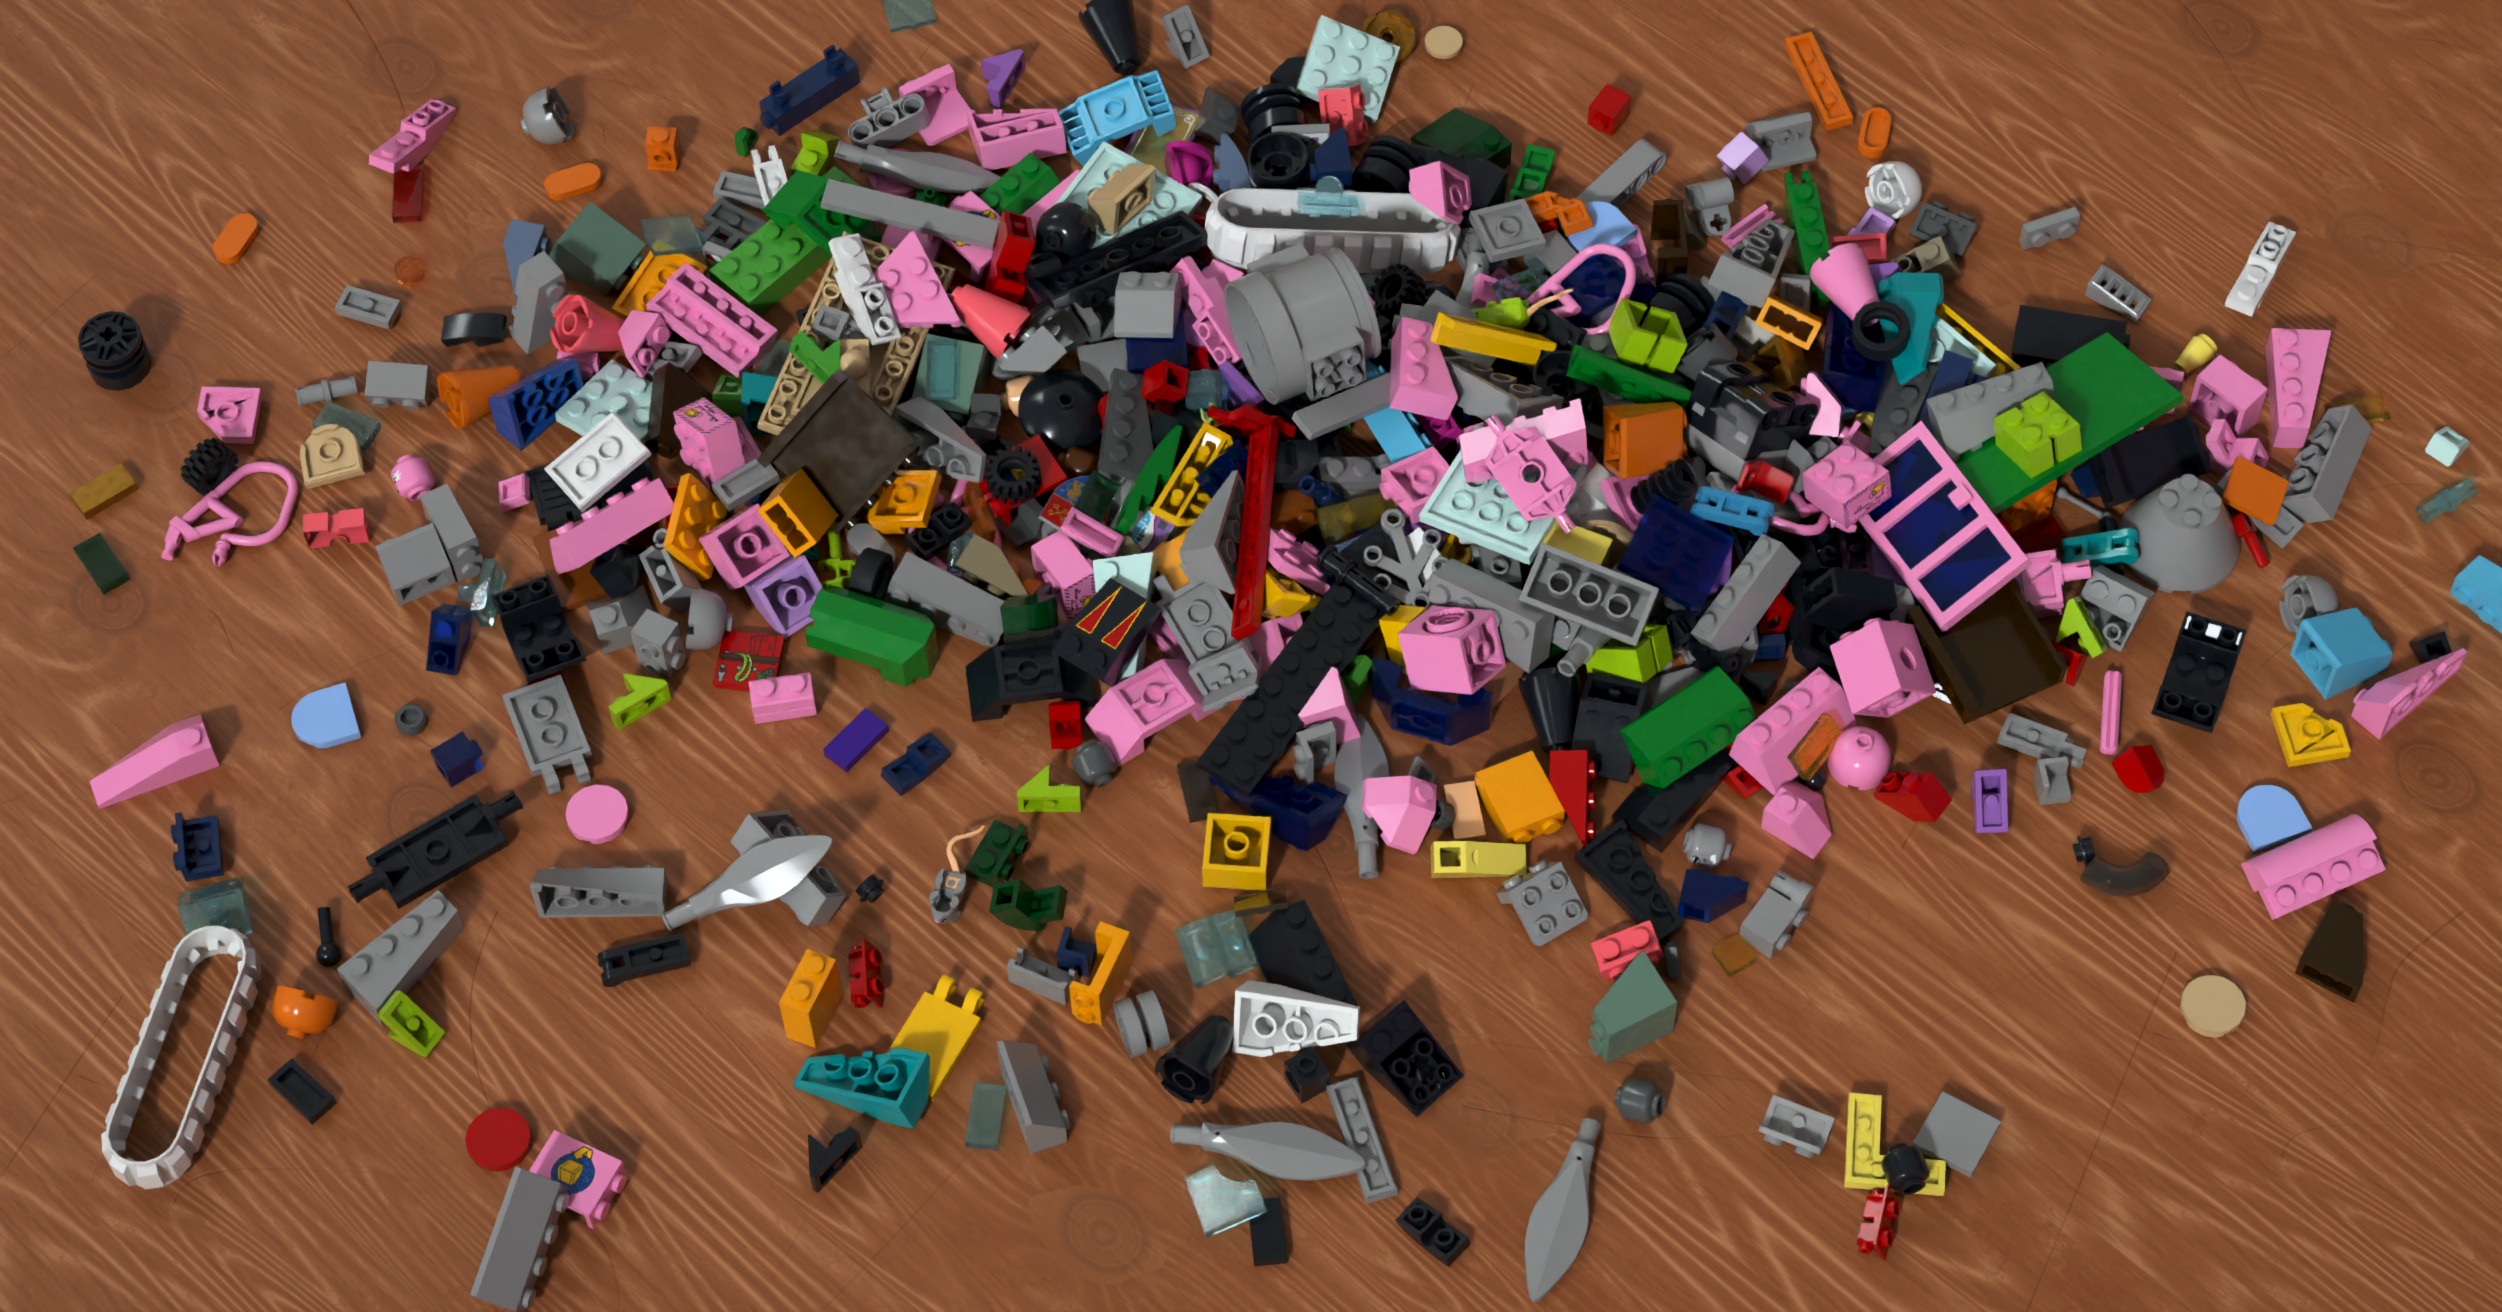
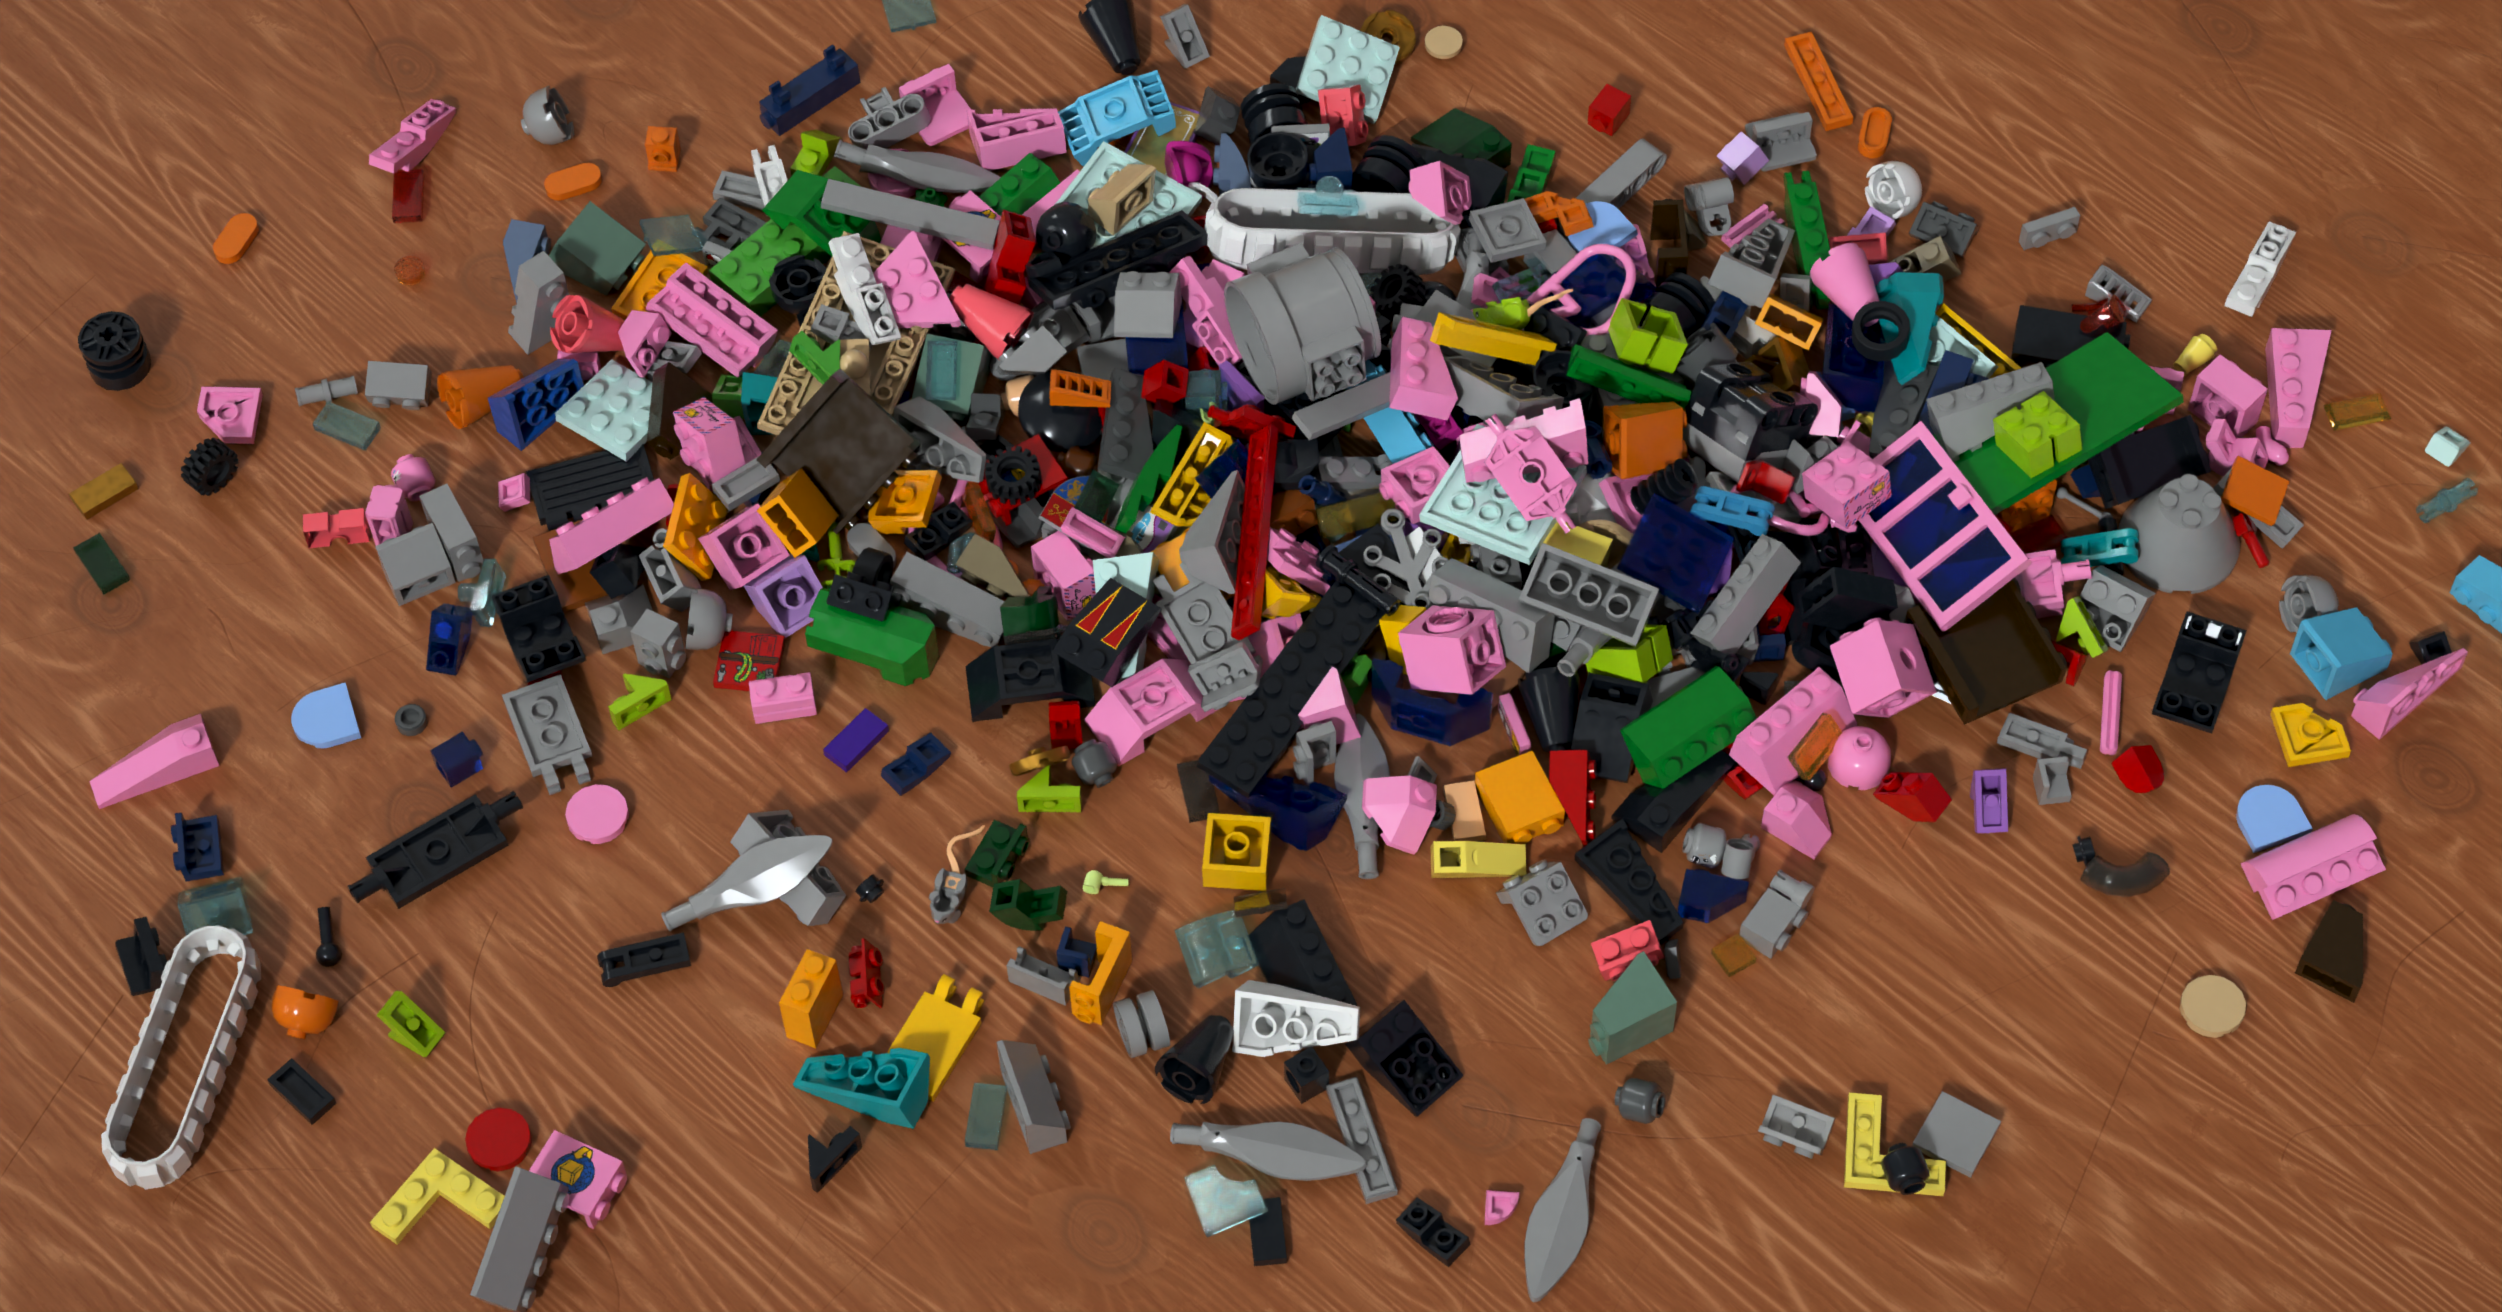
bright pink piece [161,461,298,566] -> none
tan tile [300,424,366,489] -> none
light grey plate [334,285,402,330] -> none
light grey wedge [337,890,464,1027] -> none
black slope [441,313,507,347] -> none
light grey wedge [530,865,668,918] -> none
white tile [544,411,652,513] -> none
green tile [734,127,759,157] -> none
medium lavender slope [981,49,1025,109] -> none
red hinge [1856,1185,1900,1260] -> none
light grey wedge [2281,404,2372,523] -> none
none -> black bracket [115,916,167,996]
none -> bright pink brick [365,485,413,546]
none -> light yellow plate [370,1148,505,1245]
none -> black cylinder [769,255,826,315]
none -> black bracket [827,571,902,621]
none -> pearl gold plate [1009,746,1071,776]
none -> orange slope [1050,369,1112,408]
none -> yellowish green hand [1082,870,1129,894]
none -> bright pink tile [1485,1190,1519,1225]
none -> bright pink tile [1498,693,1531,756]
none -> dark blue piece [1584,420,1612,479]
none -> light grey pin [1721,834,1760,879]
none -> clear red helmet [2072,294,2128,333]
none -> bright pink arm [2256,426,2289,466]

